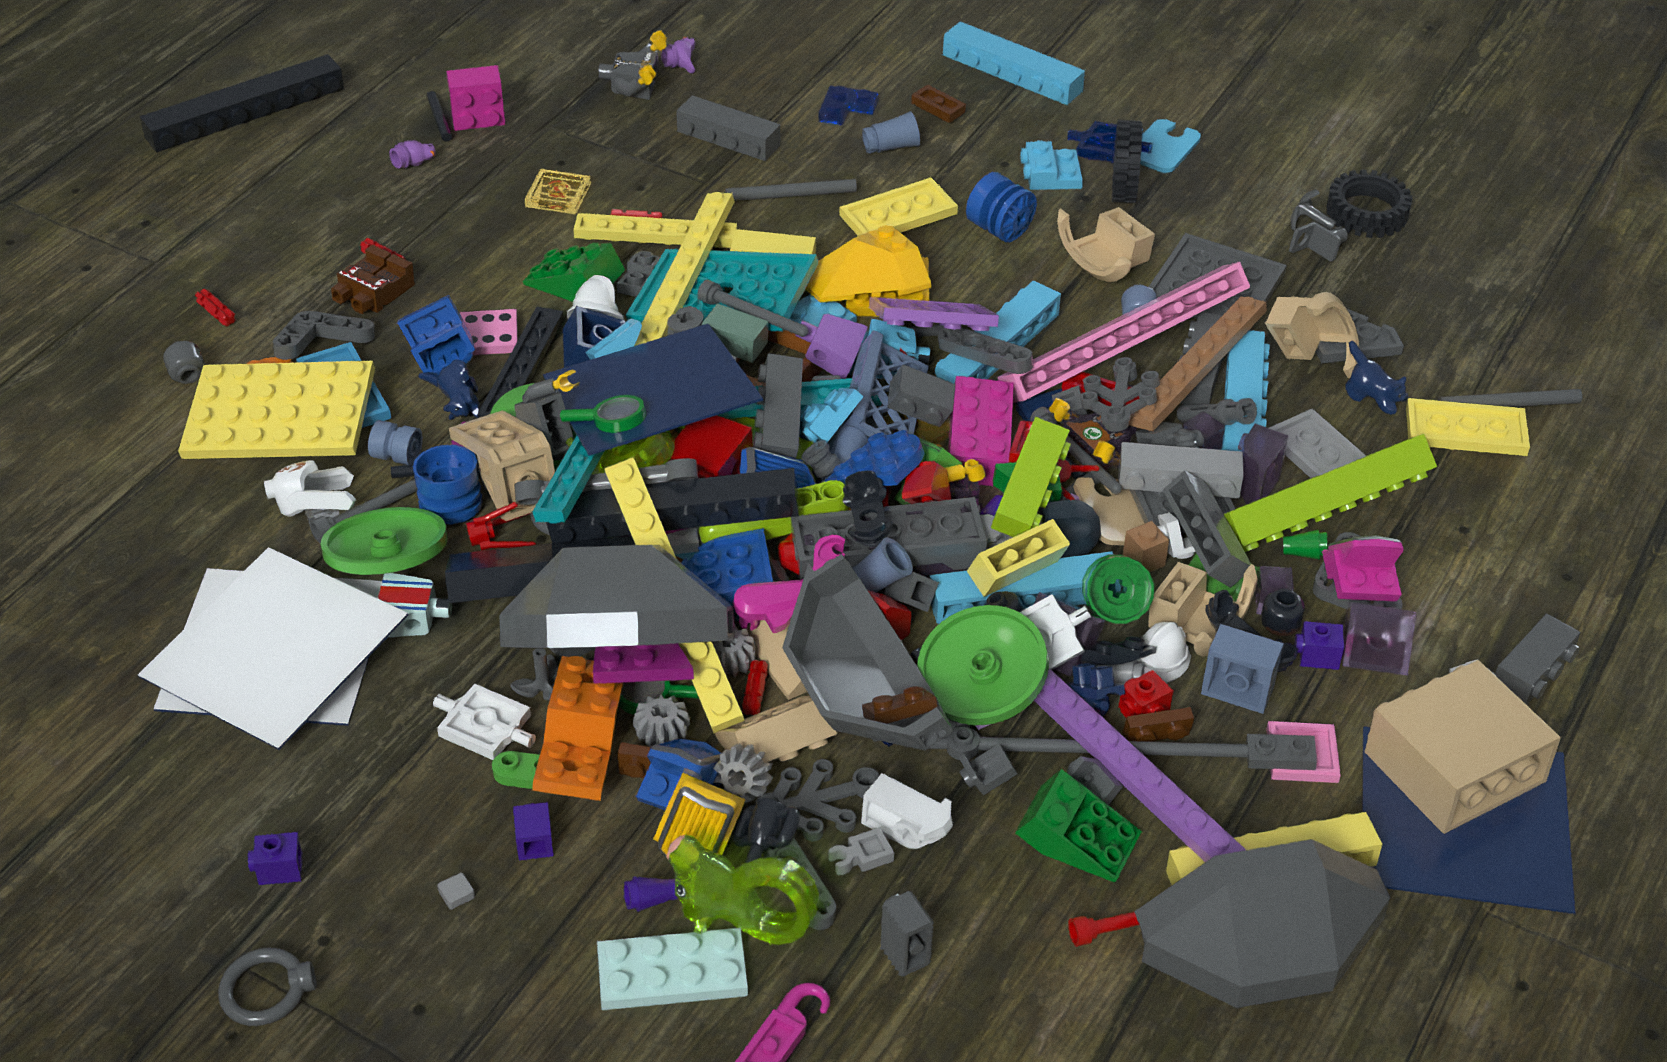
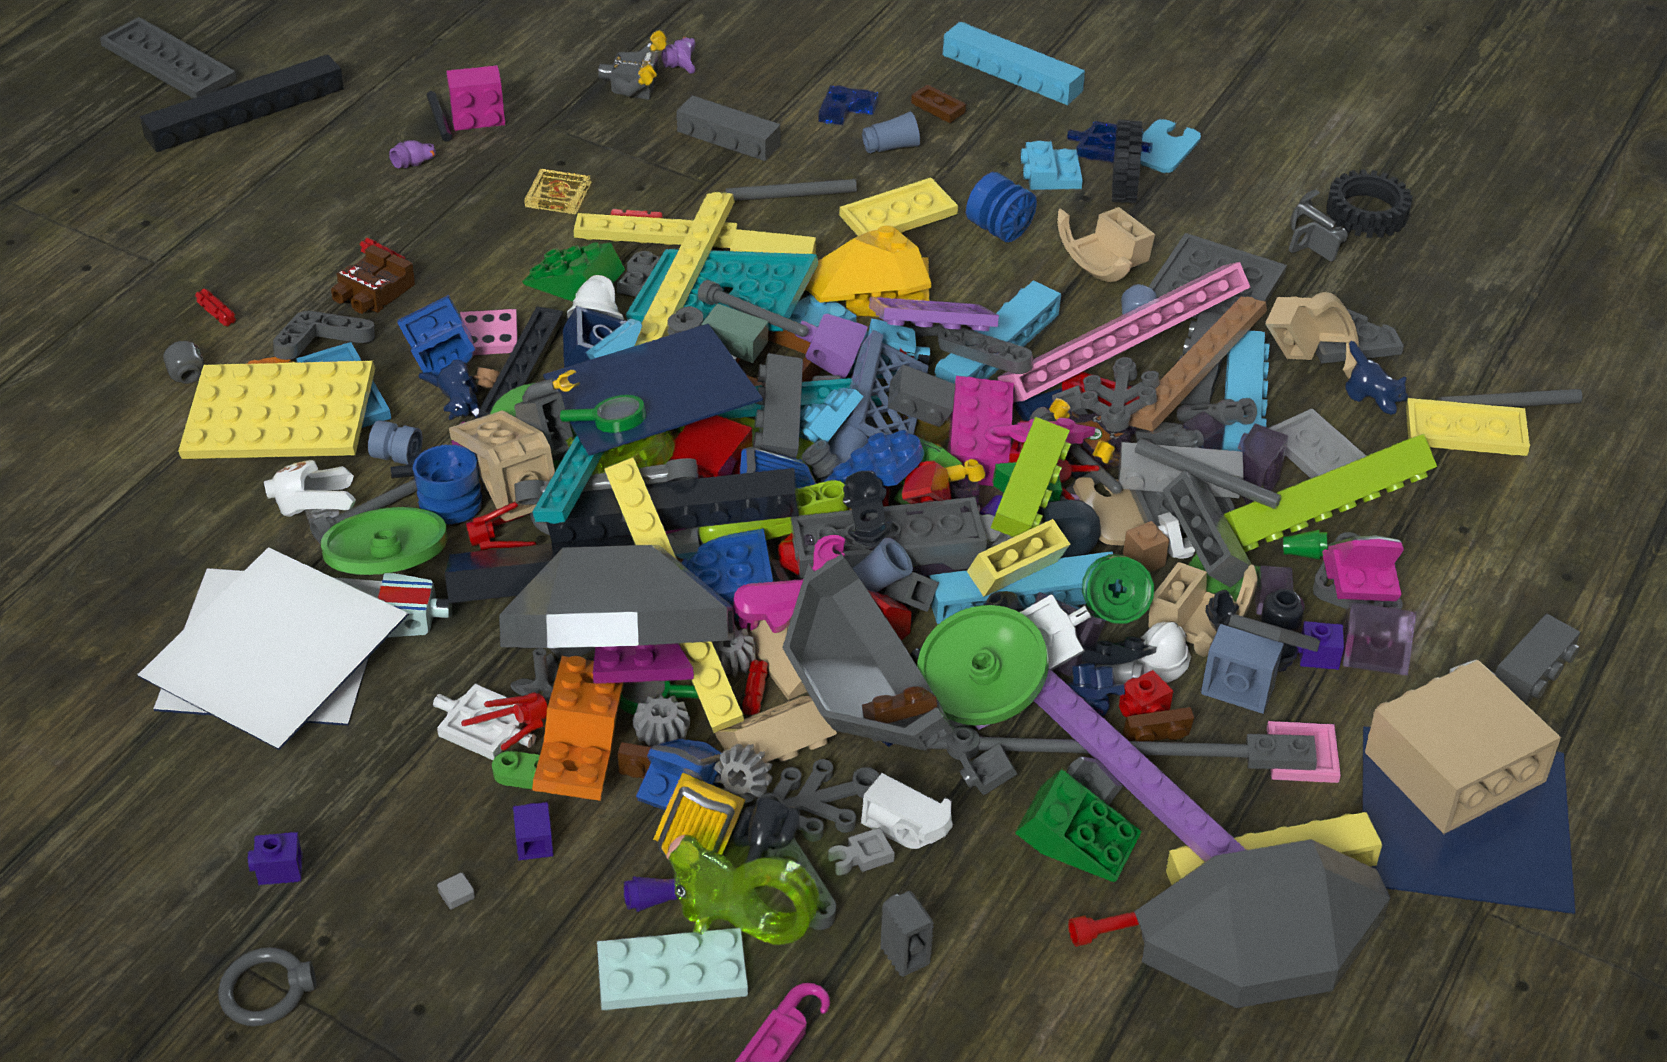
none -> dark grey plate [100,17,237,98]
none -> red plant [461,692,548,751]
none -> medium nougat plate [473,367,500,389]
none -> dark pink plate [984,418,1095,445]
none -> dark grey piece [1135,439,1281,509]
none -> dark grey tile [1228,614,1320,652]

